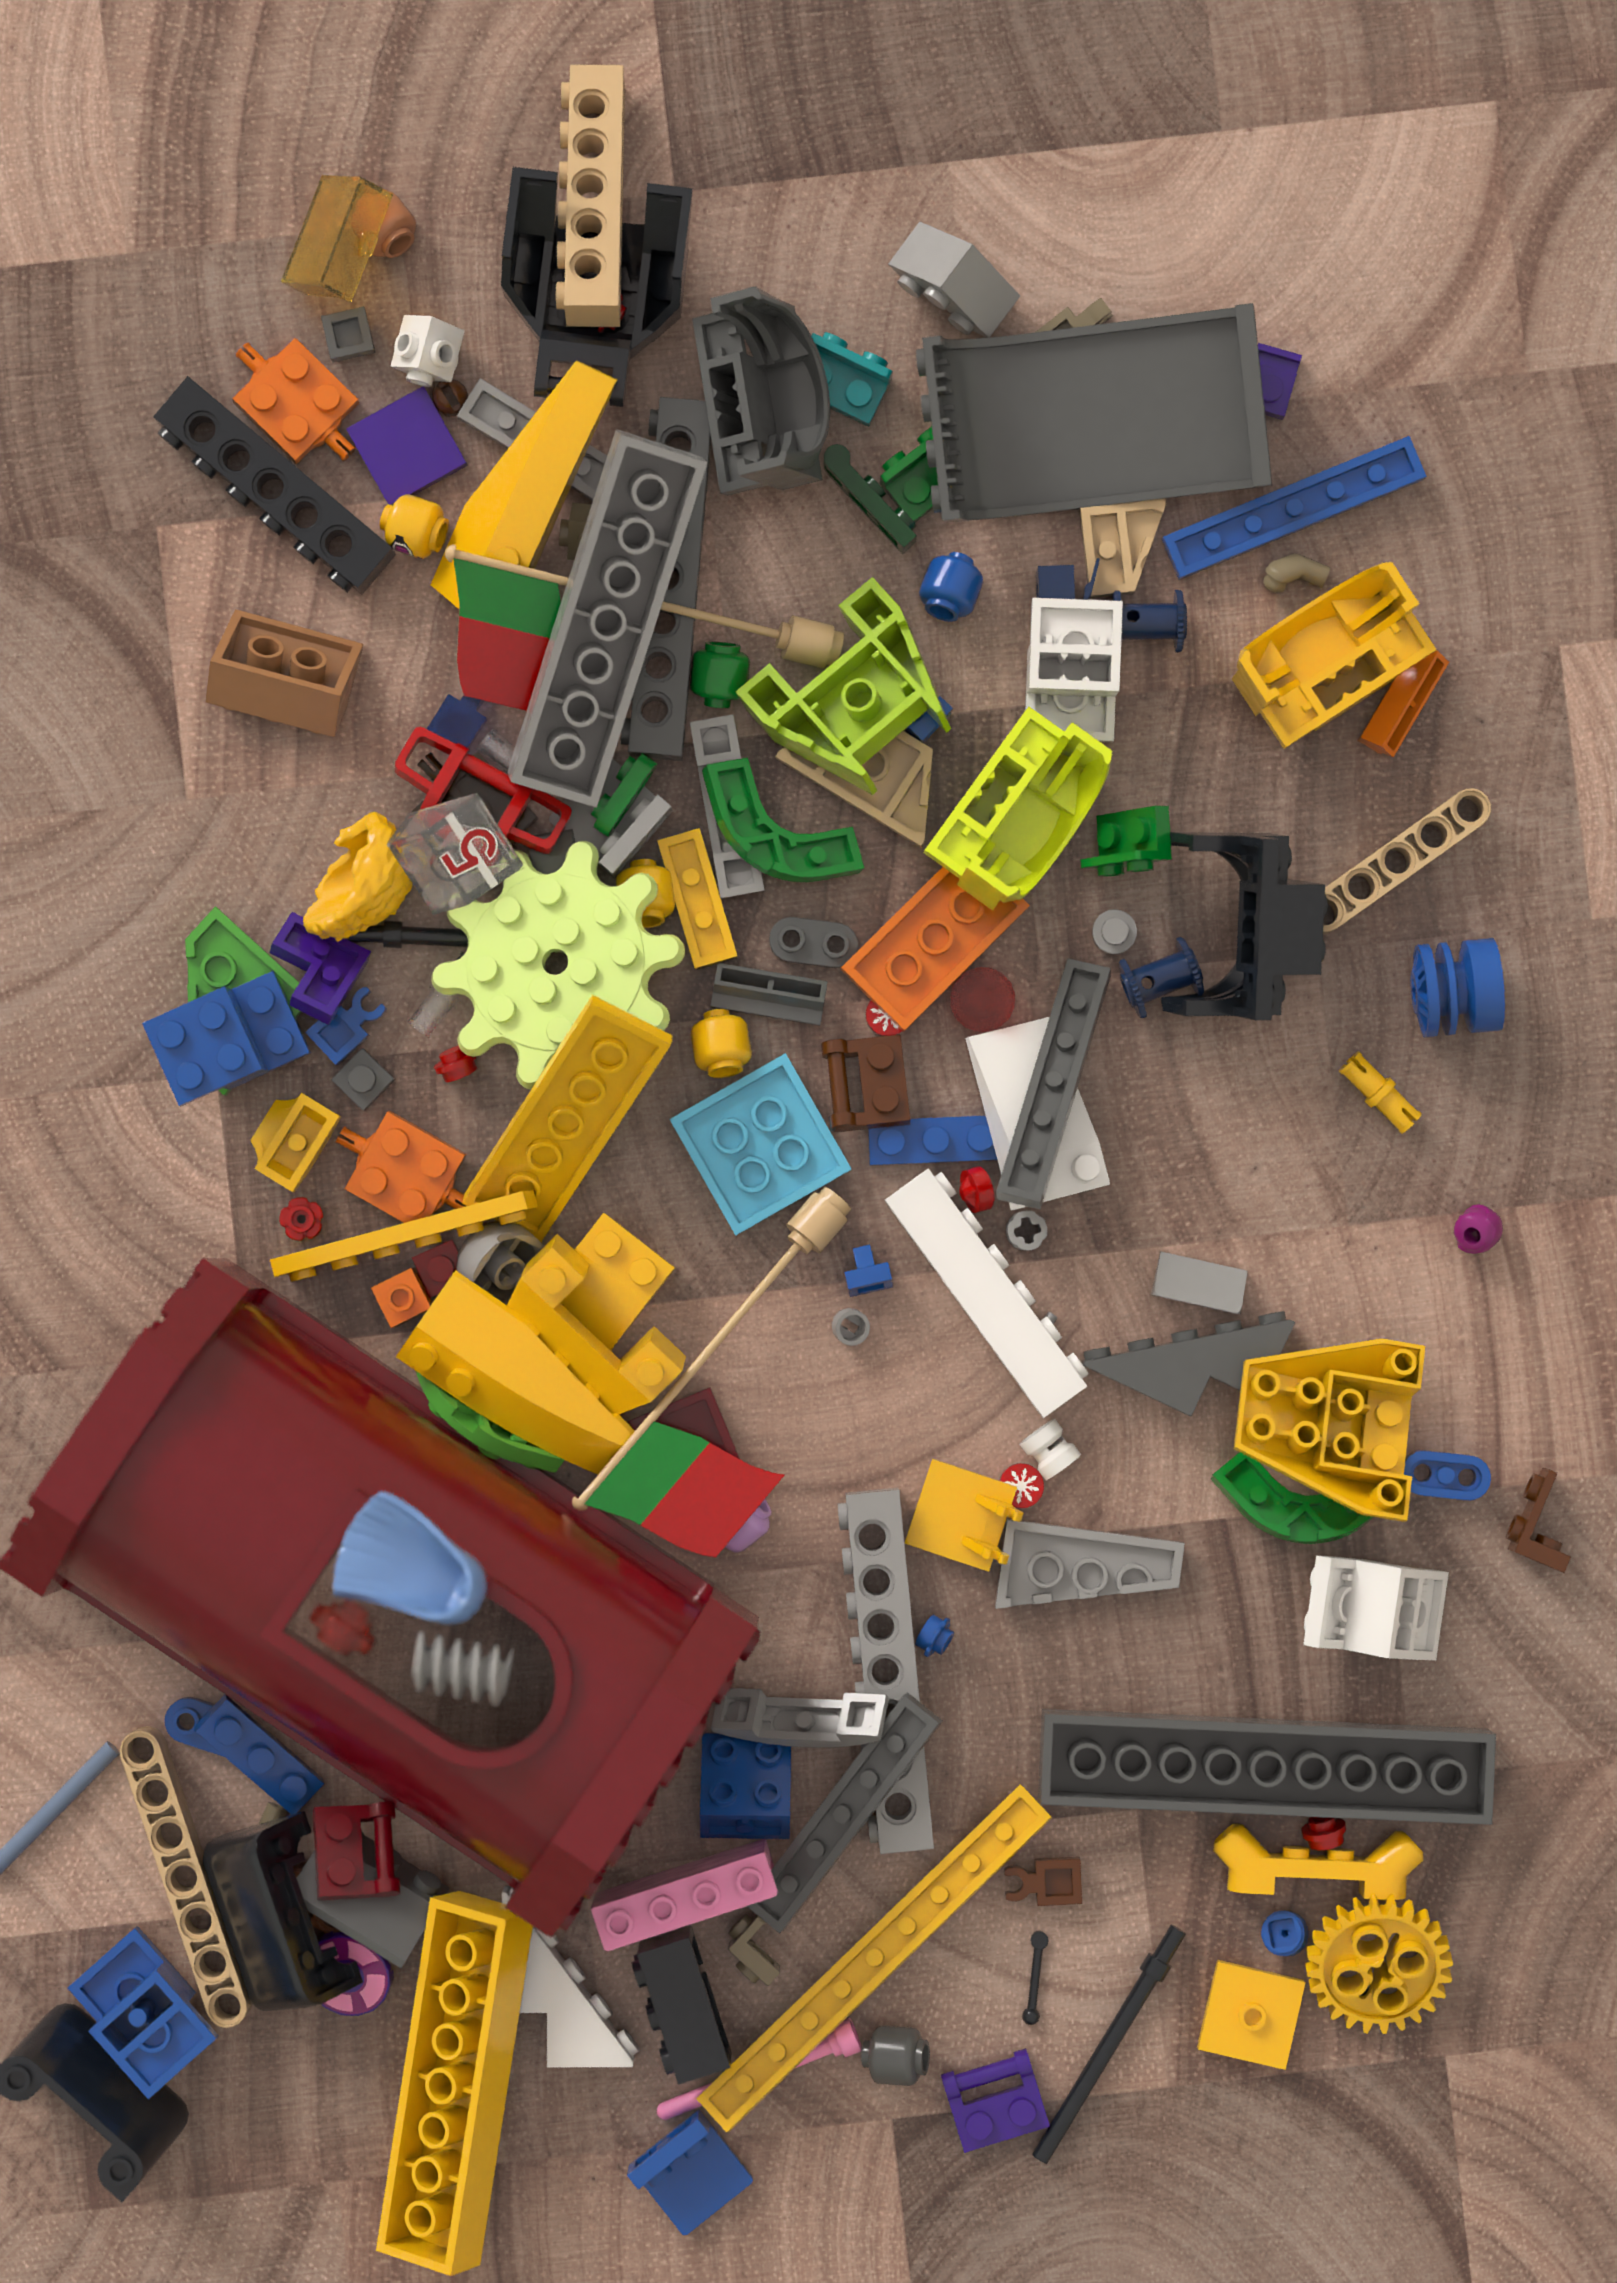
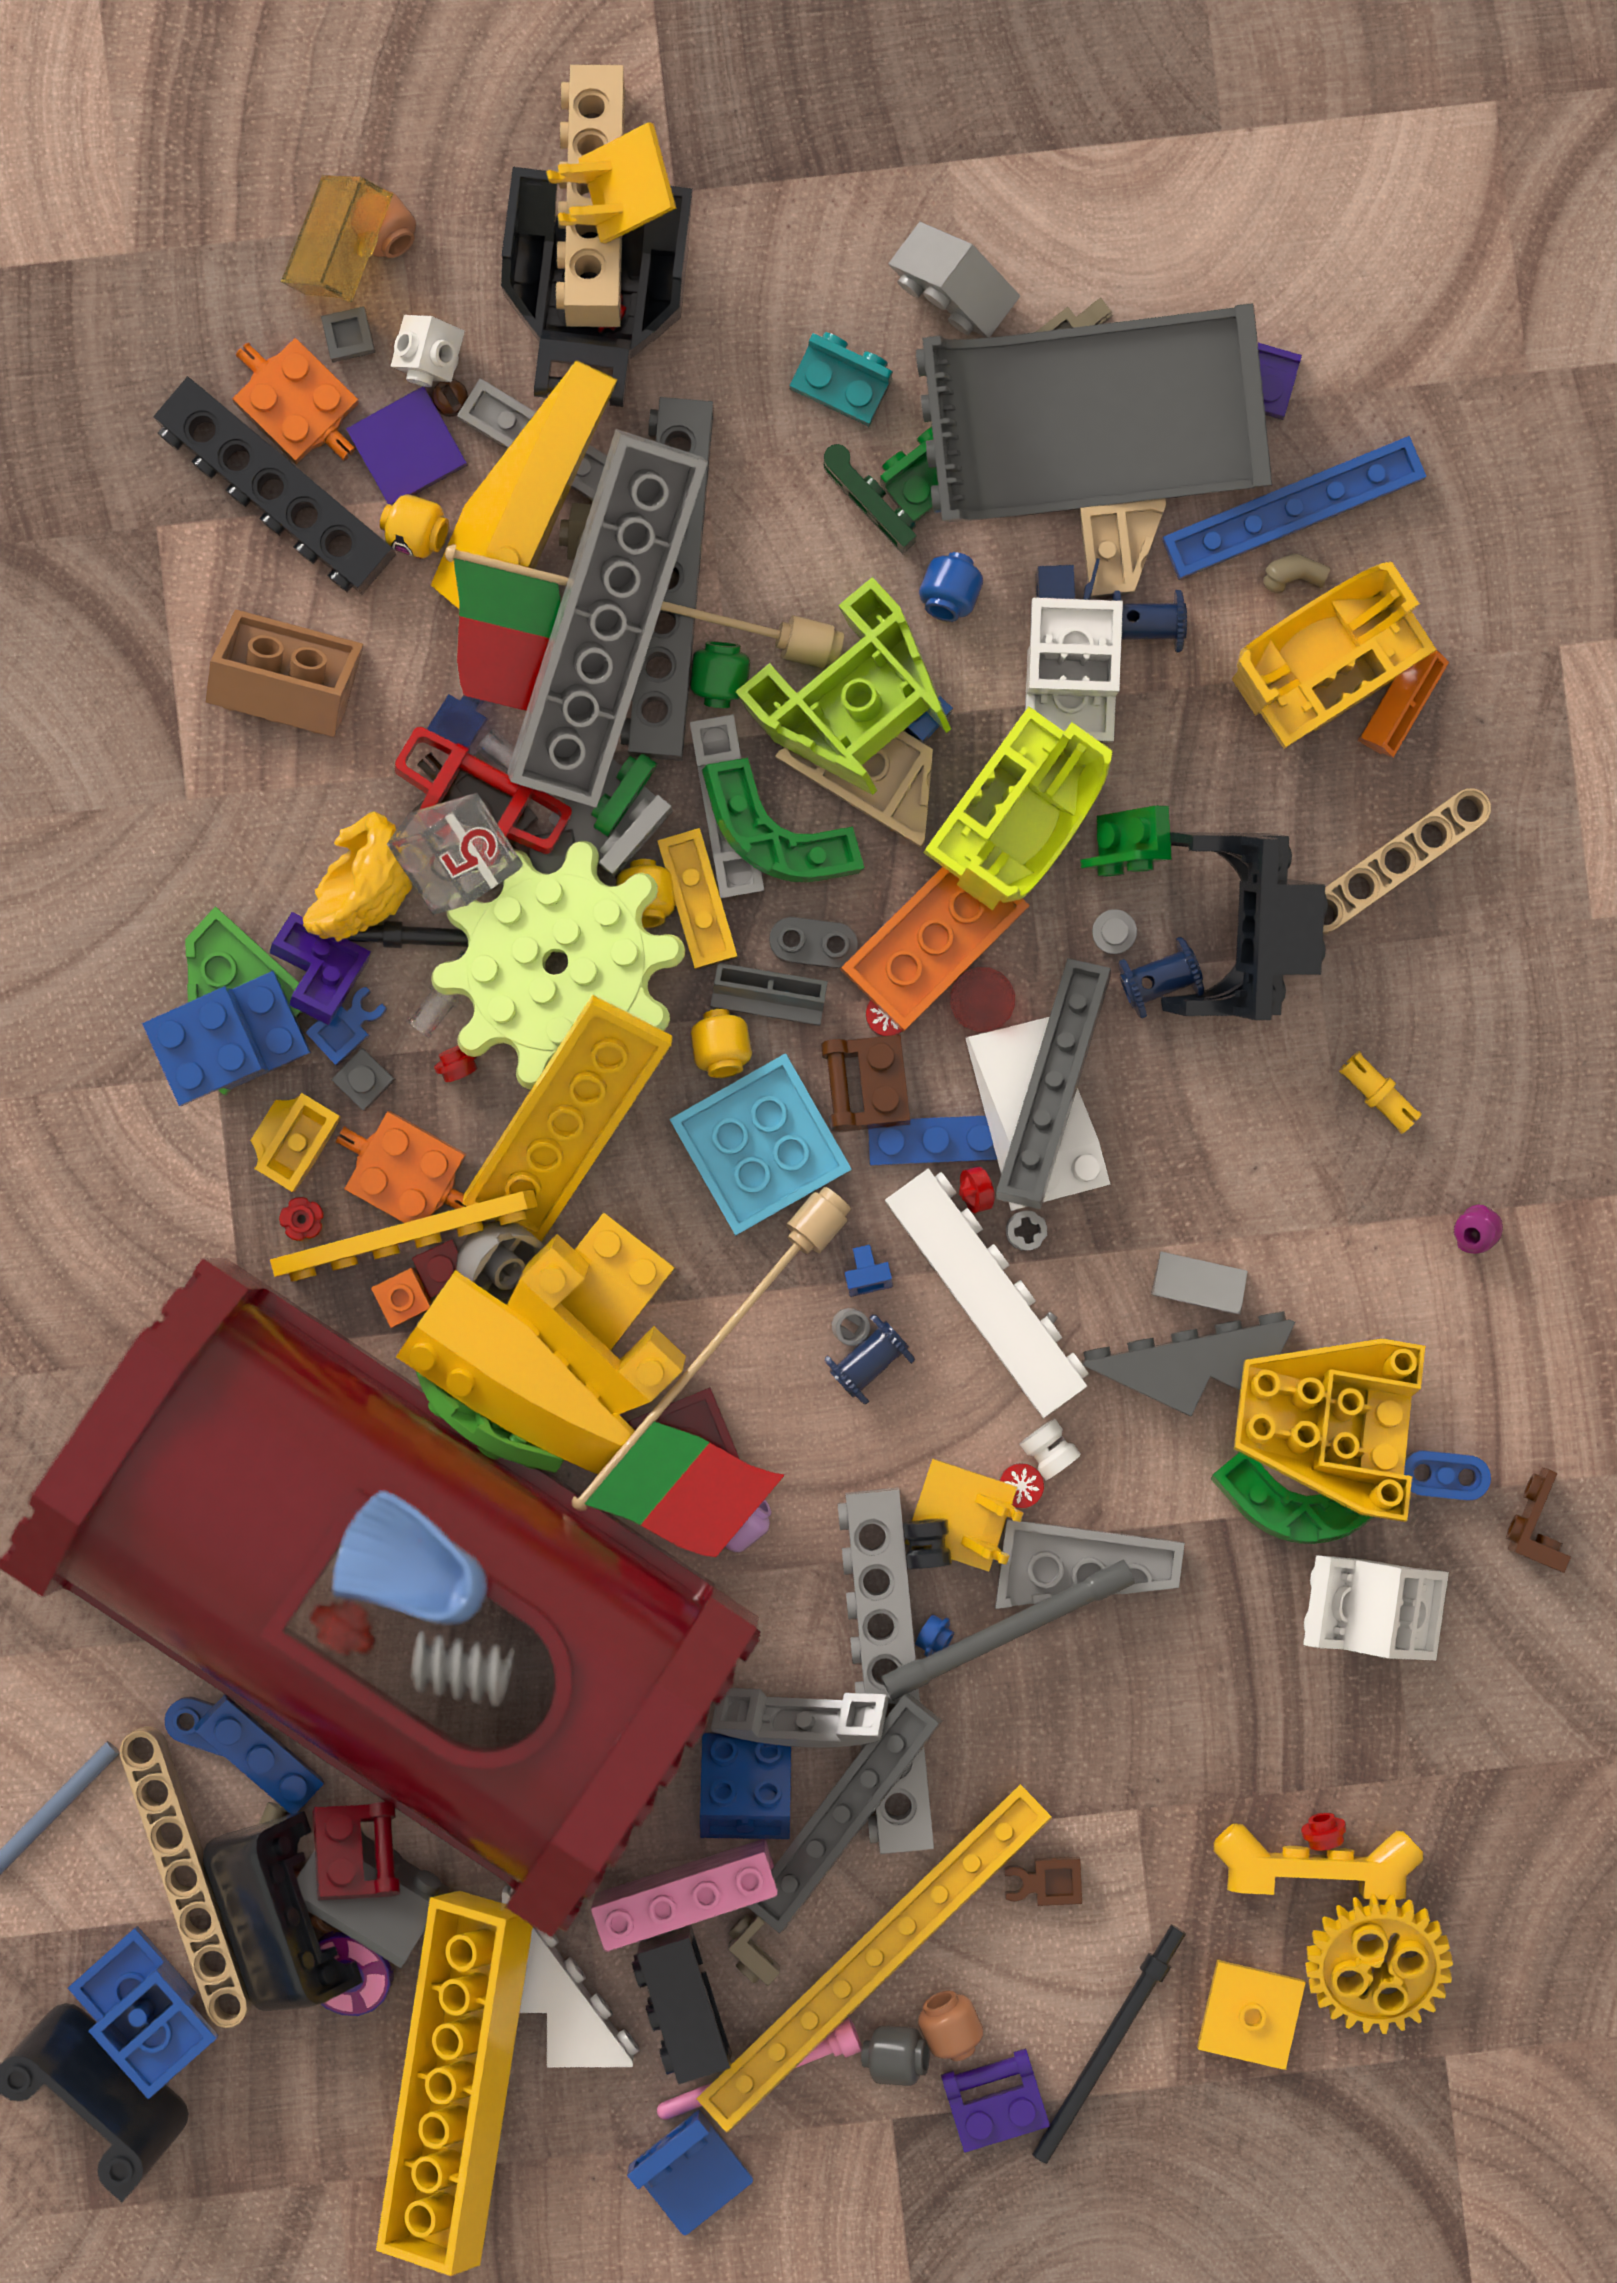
dark grey piece [692,286,830,496] -> none
black hinge [1022,1931,1049,2025] -> none
dark grey brick [1038,1709,1496,1825] -> none
blue tile [1261,1911,1309,1956] -> none
blue wheel [1410,938,1505,1038] -> none
none -> yellow plate [547,122,676,244]
none -> dark blue hose [824,1315,915,1404]
none -> dark grey piece [881,1559,1135,1701]
none -> black wheel [903,1518,952,1569]
none -> nougat head [918,1991,983,2061]

